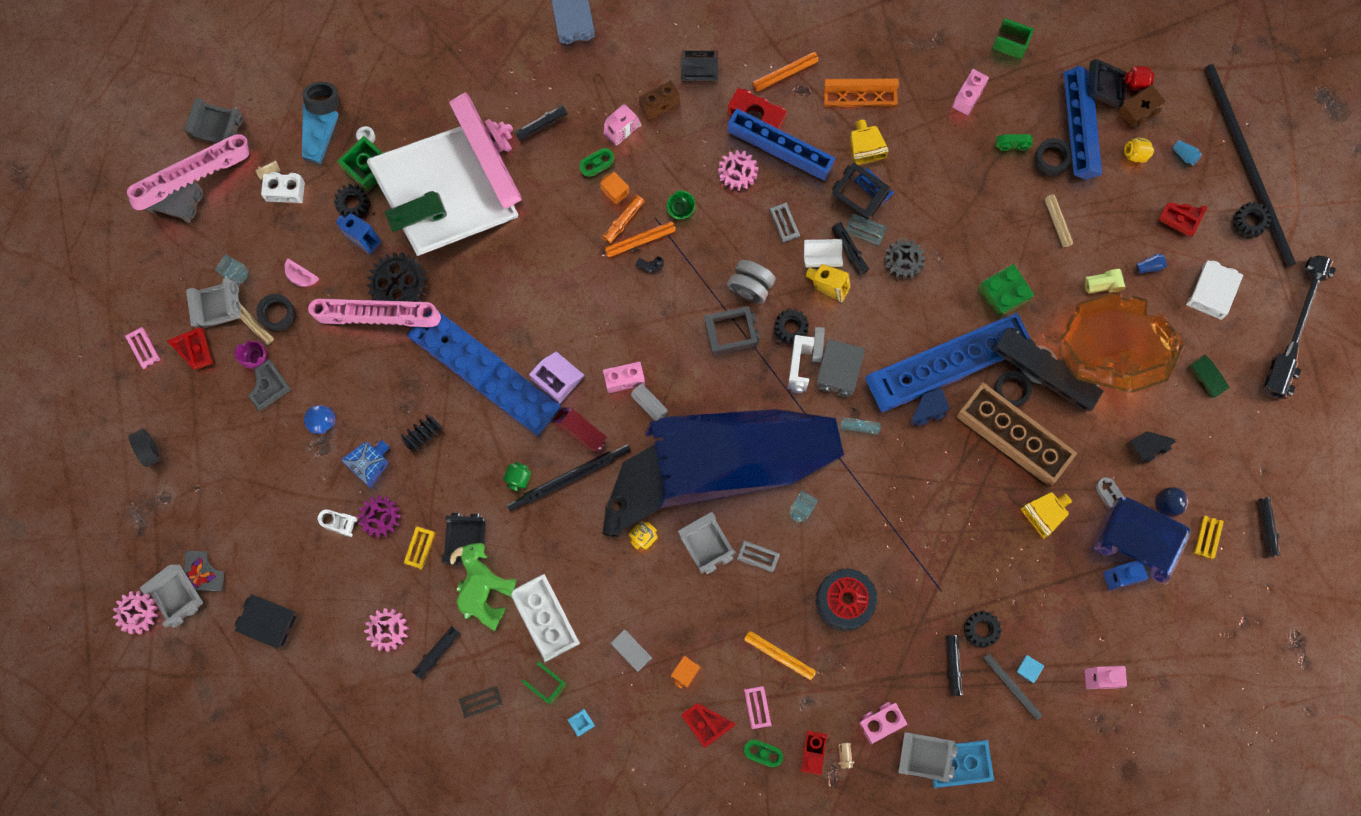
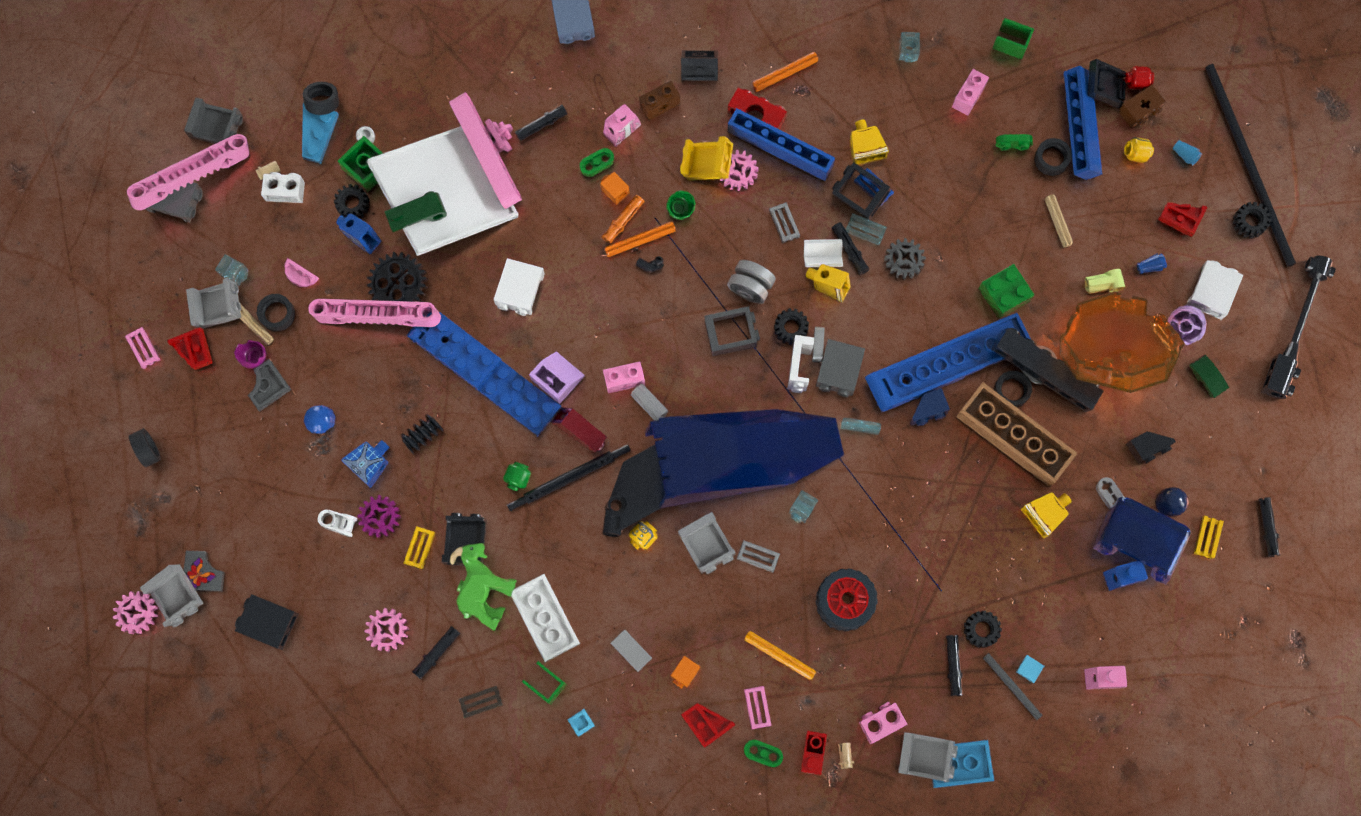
orange fence [824,79,899,107] -> none
none -> white panel [494,258,545,316]
none -> yellow panel [680,136,733,180]
none -> clear light blue brick [899,32,920,62]
none -> lavender cylinder [1166,305,1207,345]

